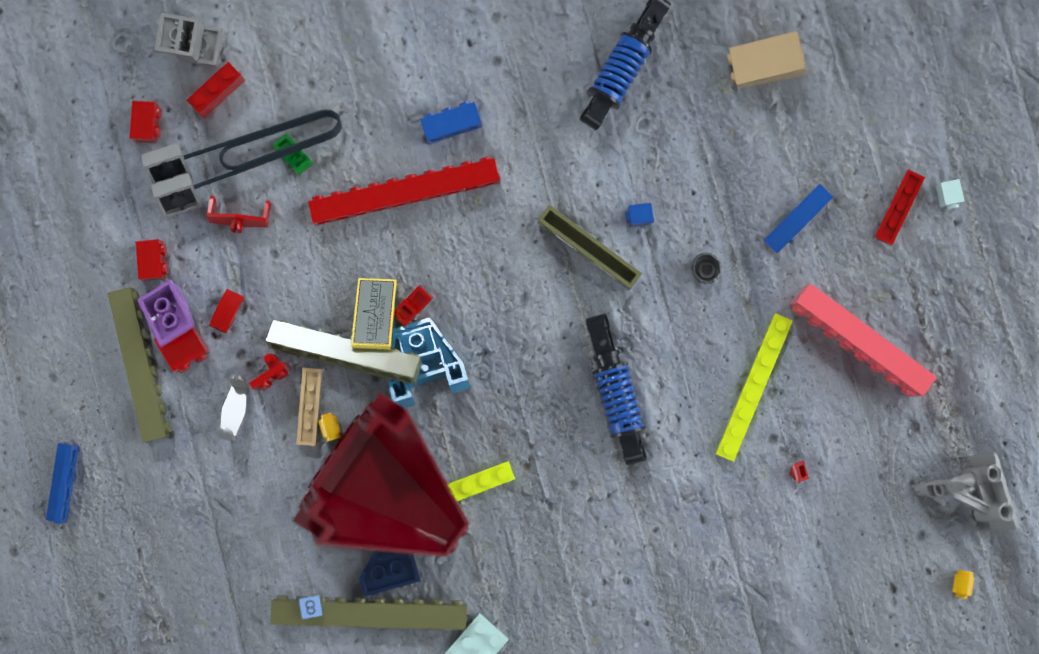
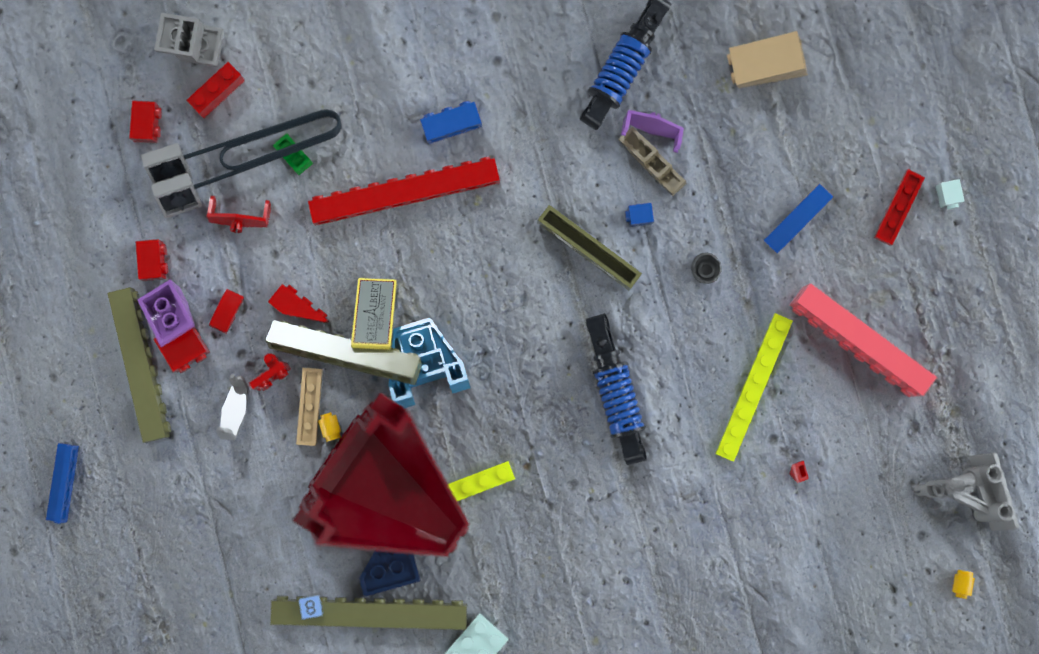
red slope [394,285,433,327] -> none
none -> red slope [268,284,329,323]
none -> dark tan slope [619,127,687,196]
none -> medium lavender piece [621,110,684,153]

